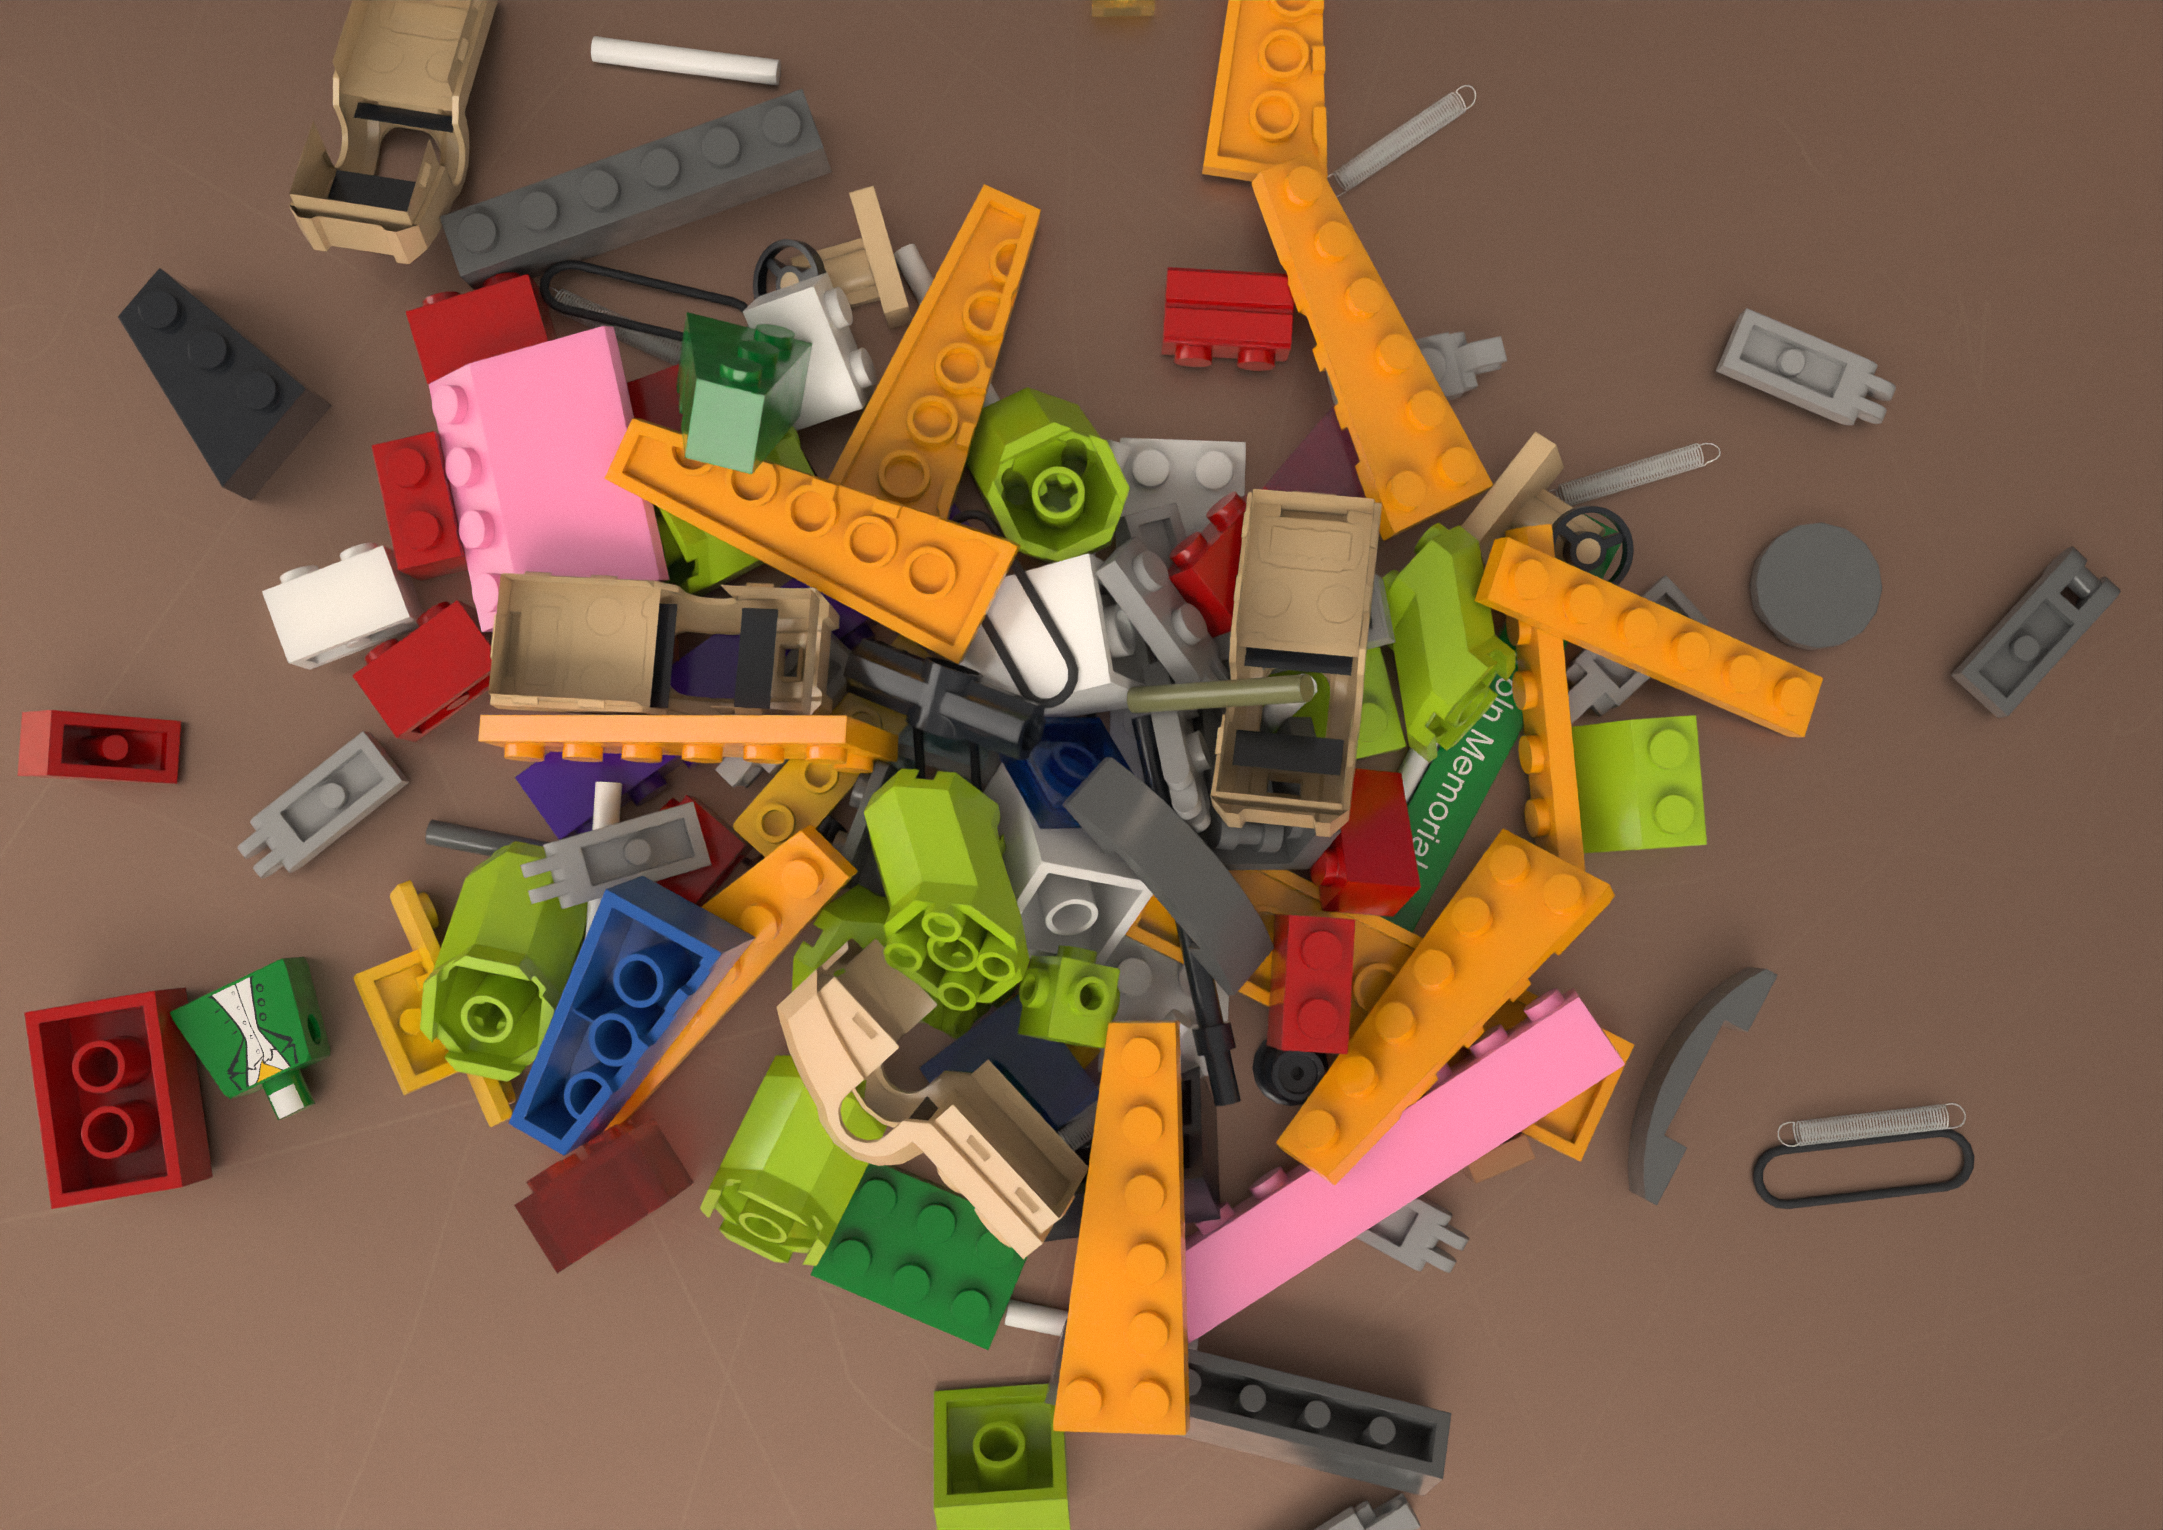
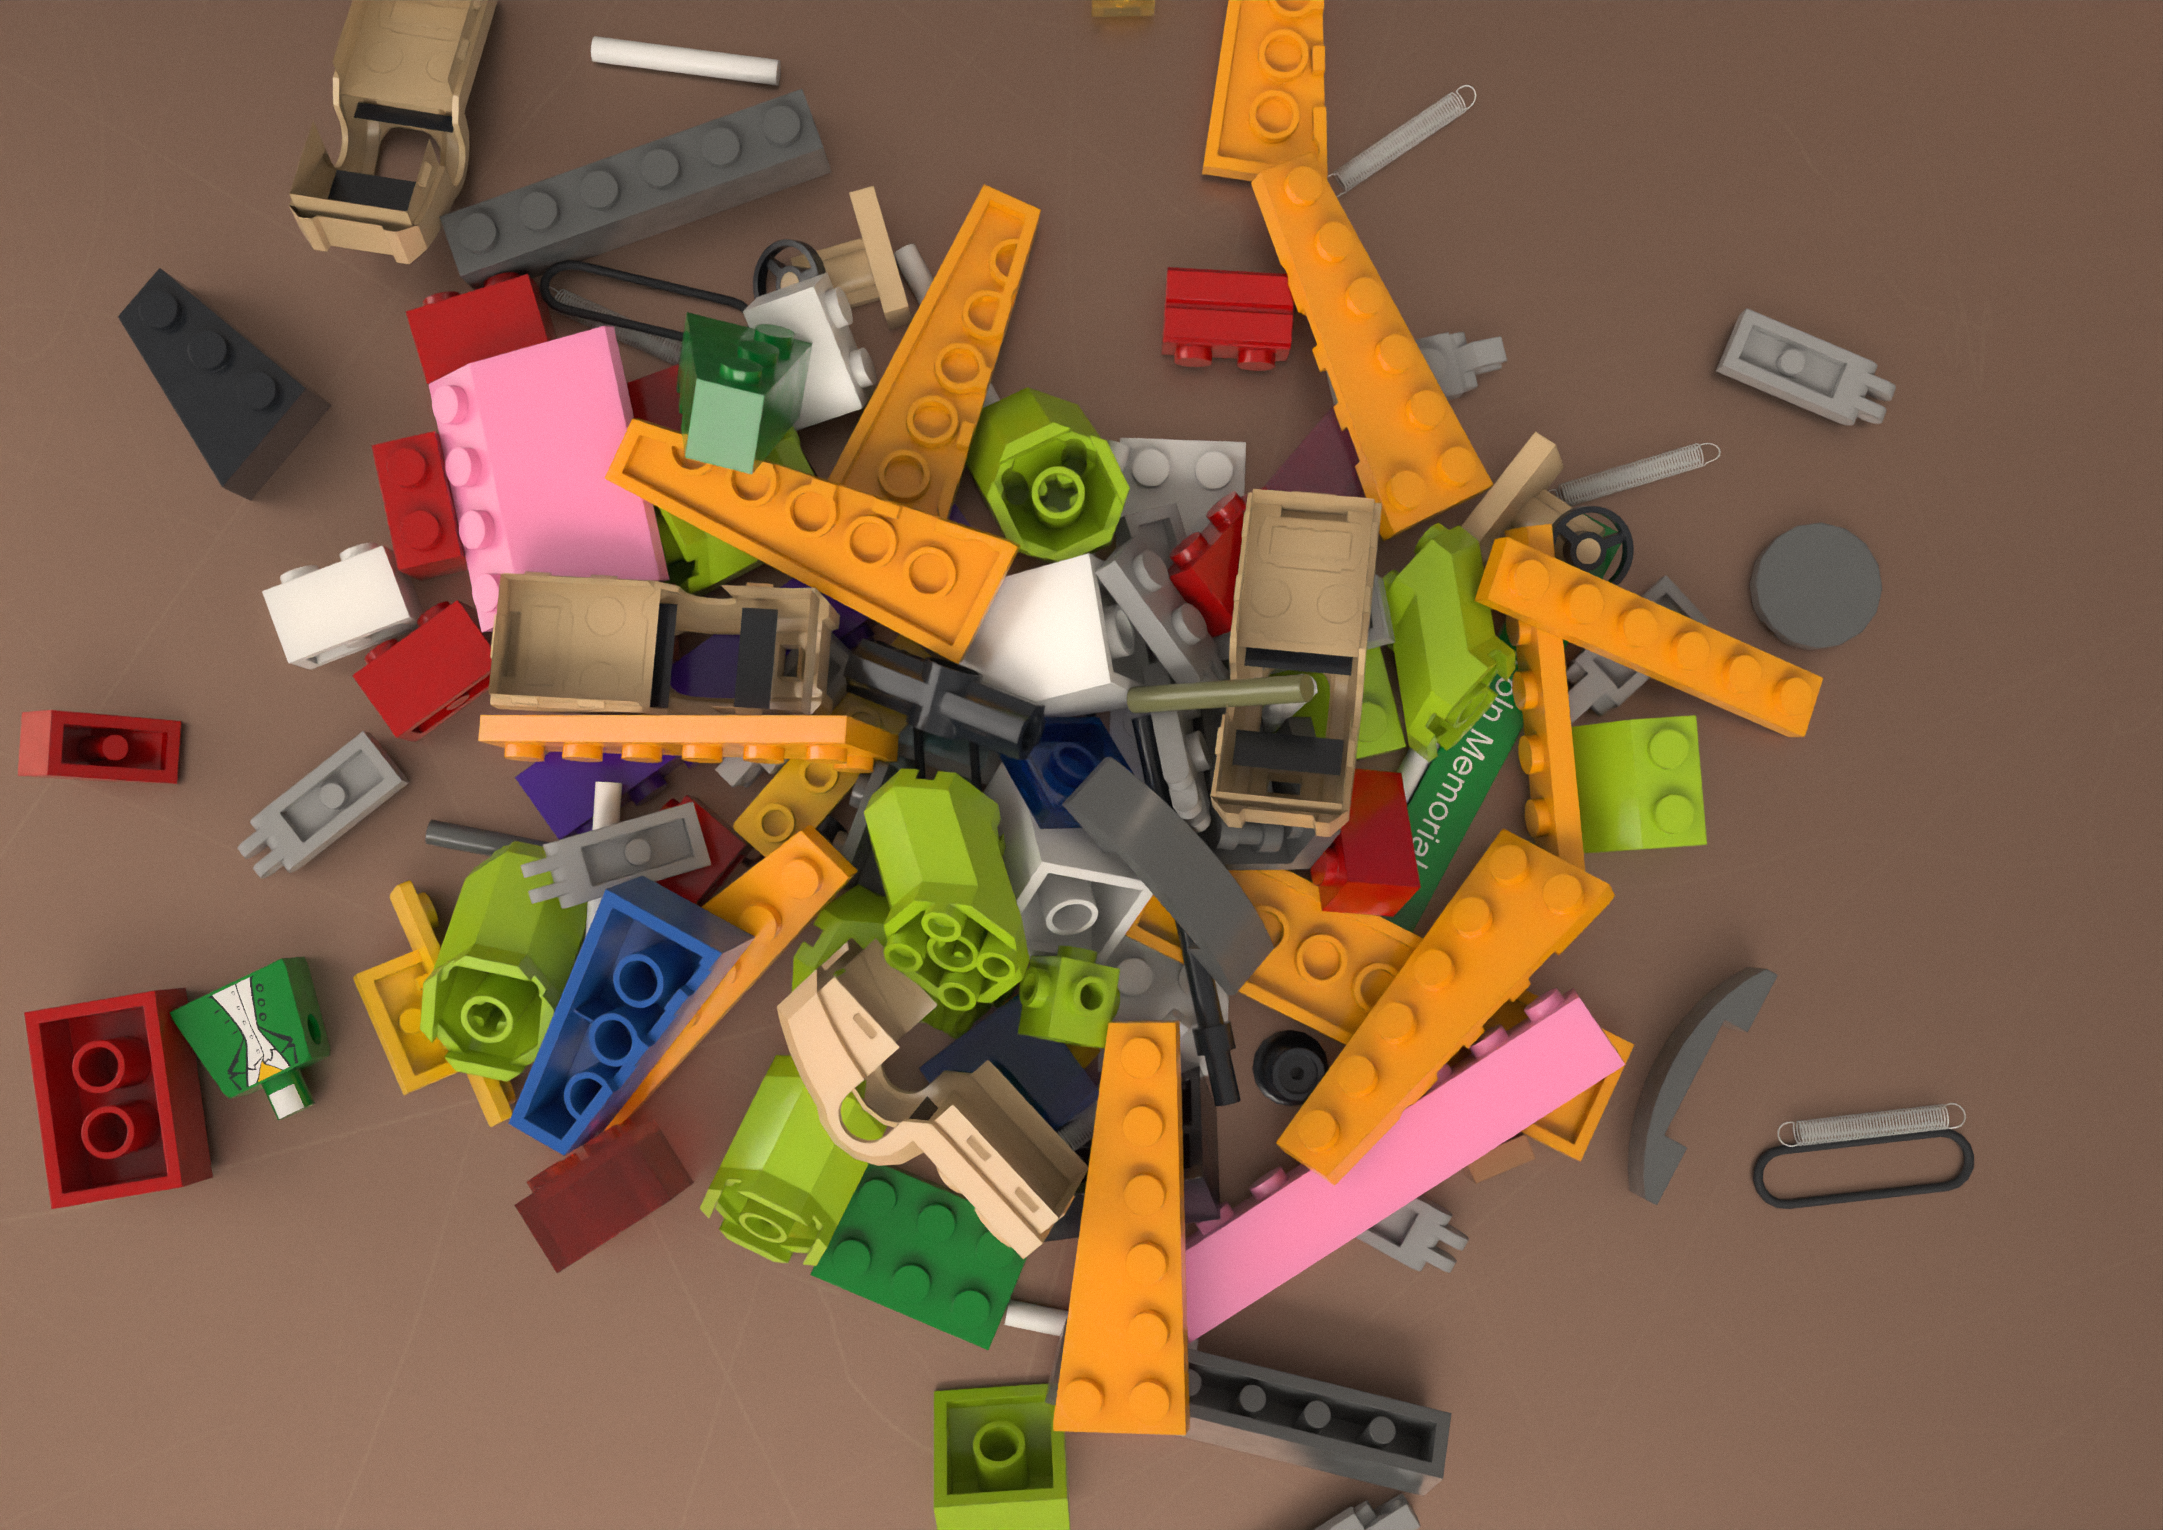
black piece [951,509,1078,708] -> none
red brick [1267,914,1356,1054] -> none
dark grey plate [1951,546,2121,718] -> none

